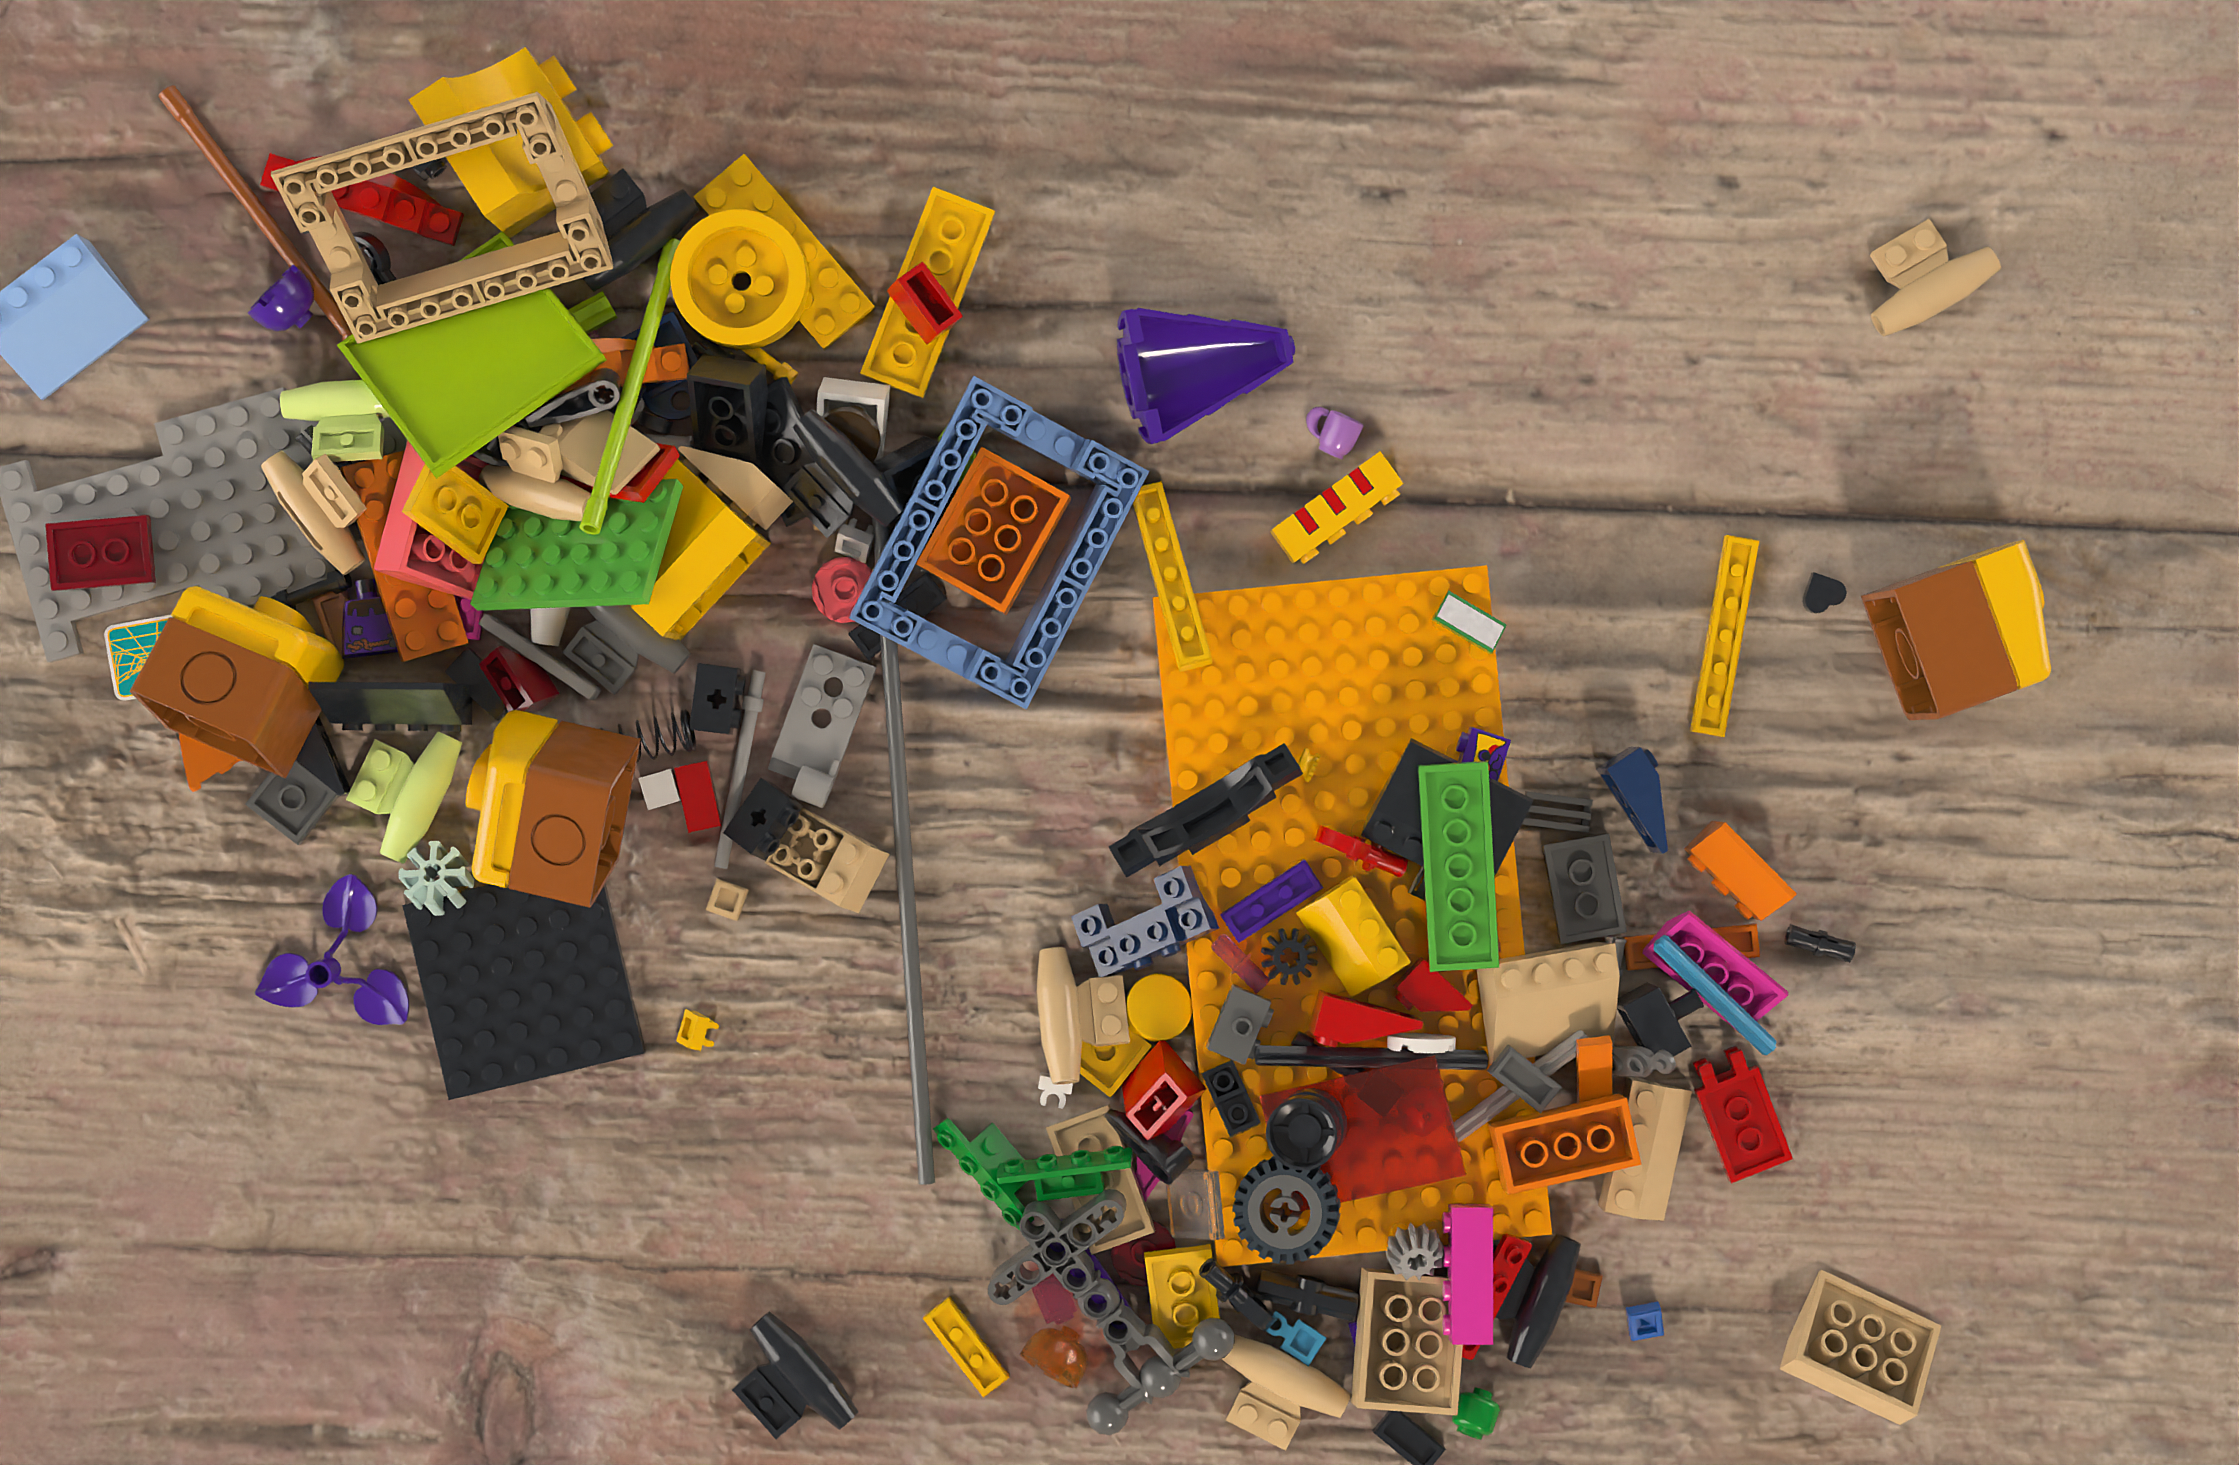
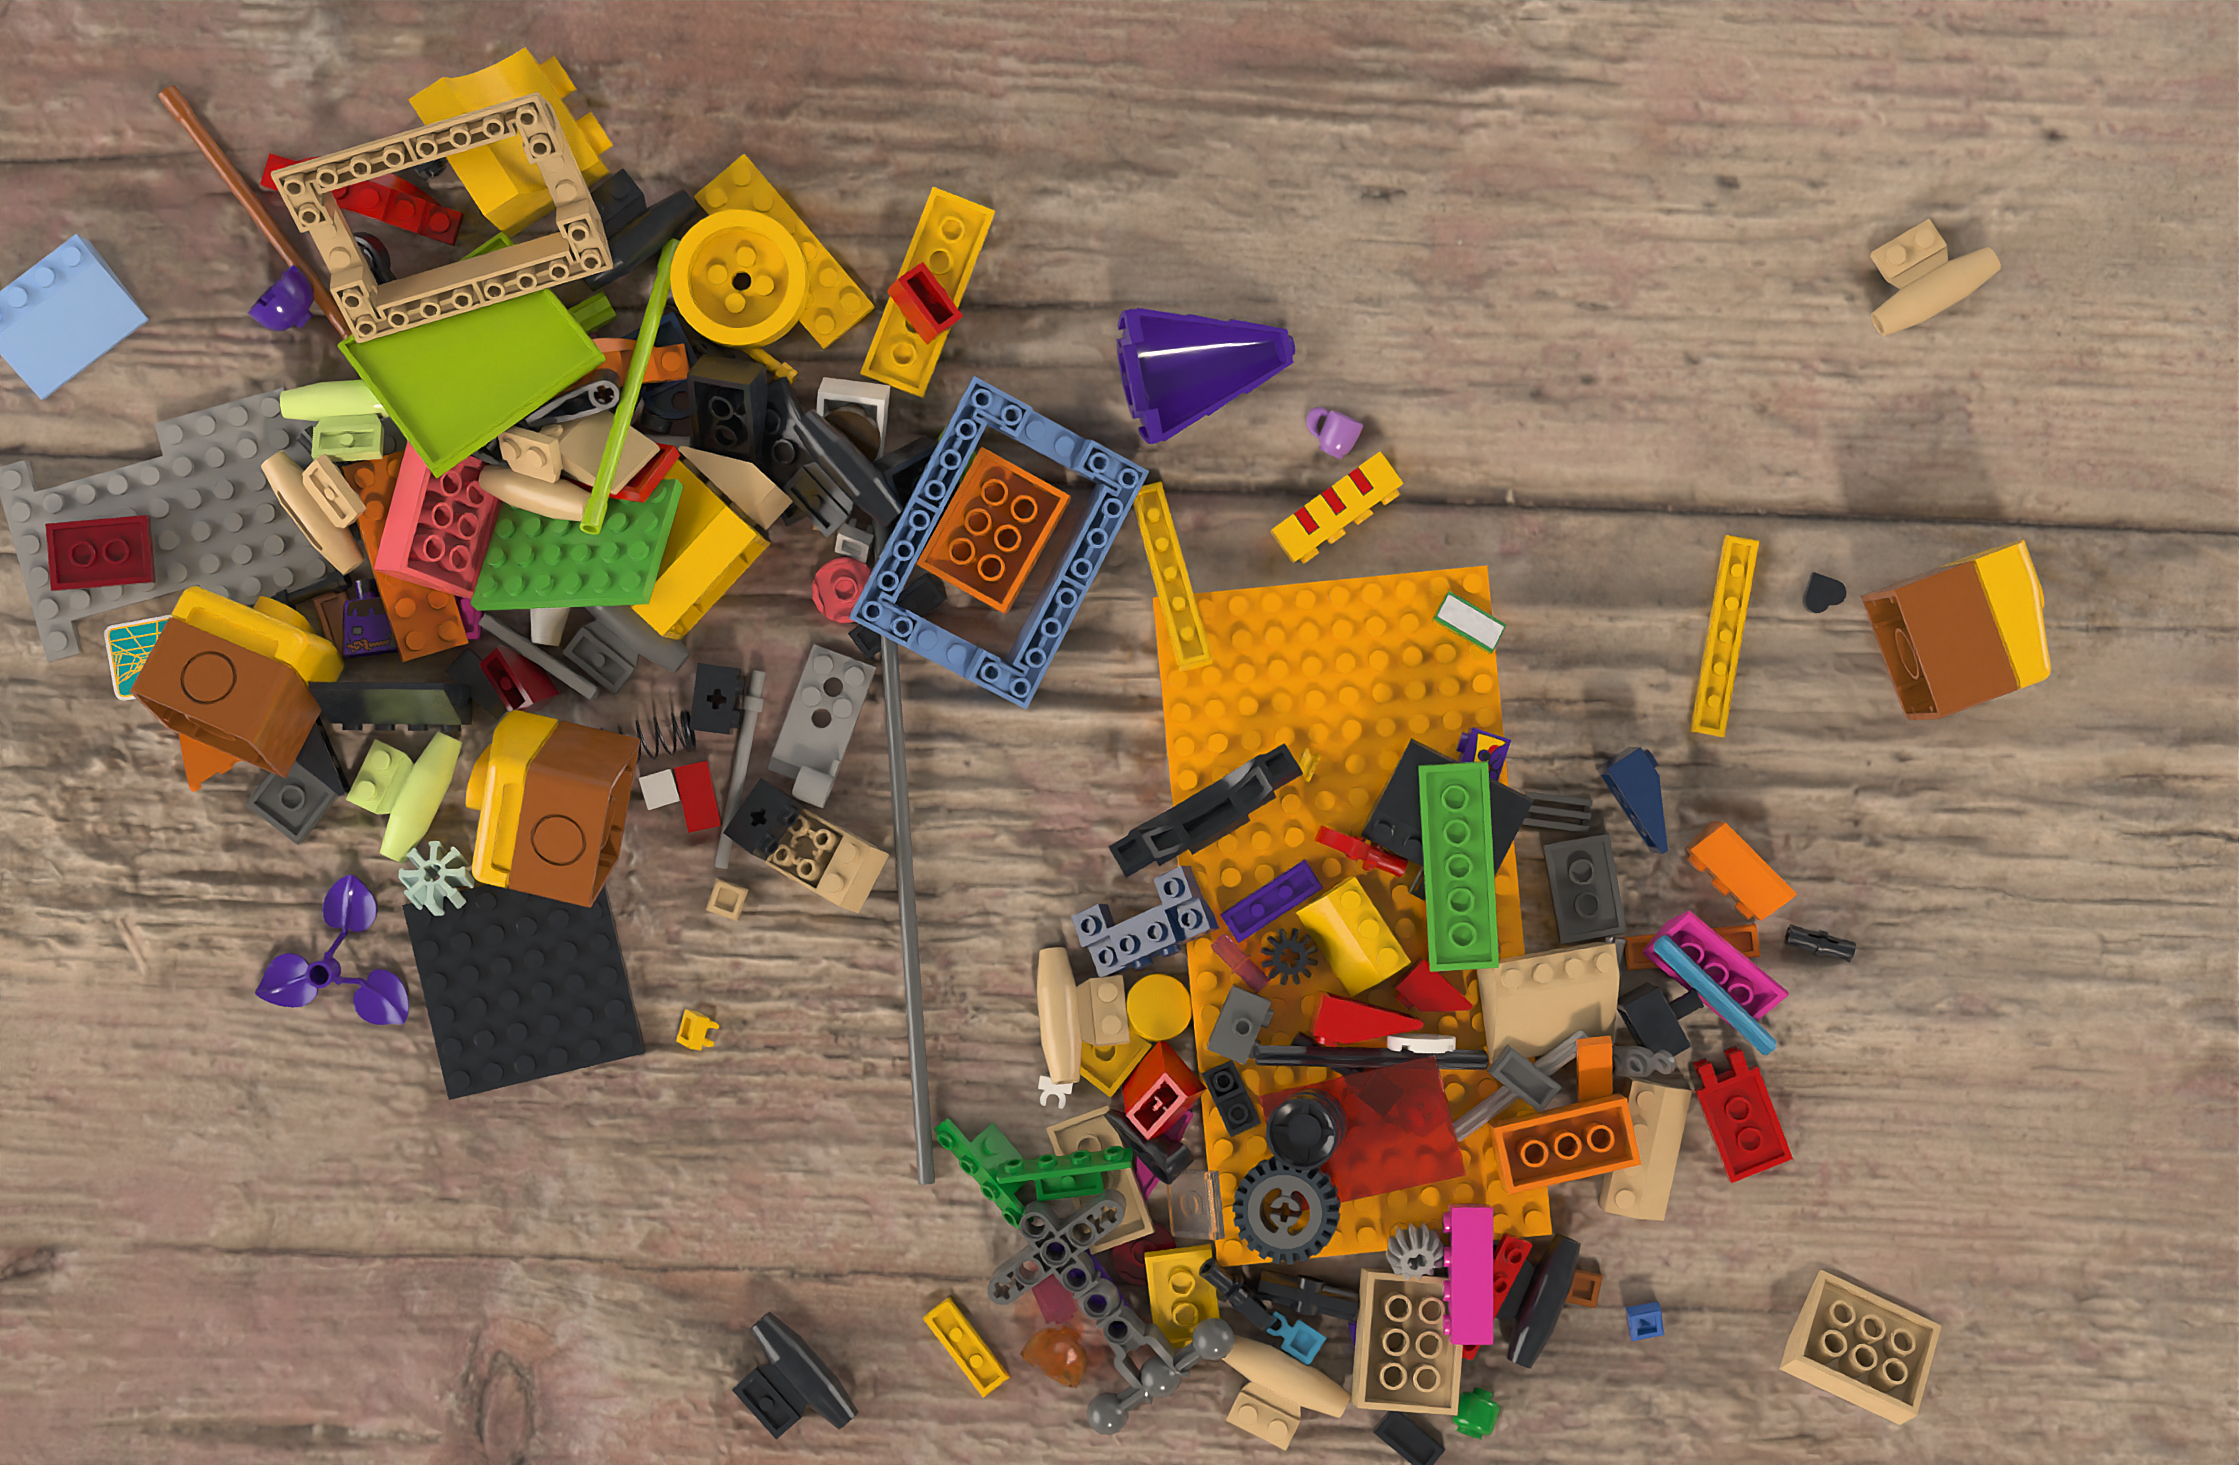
yellow plate [402,464,508,564] -> none

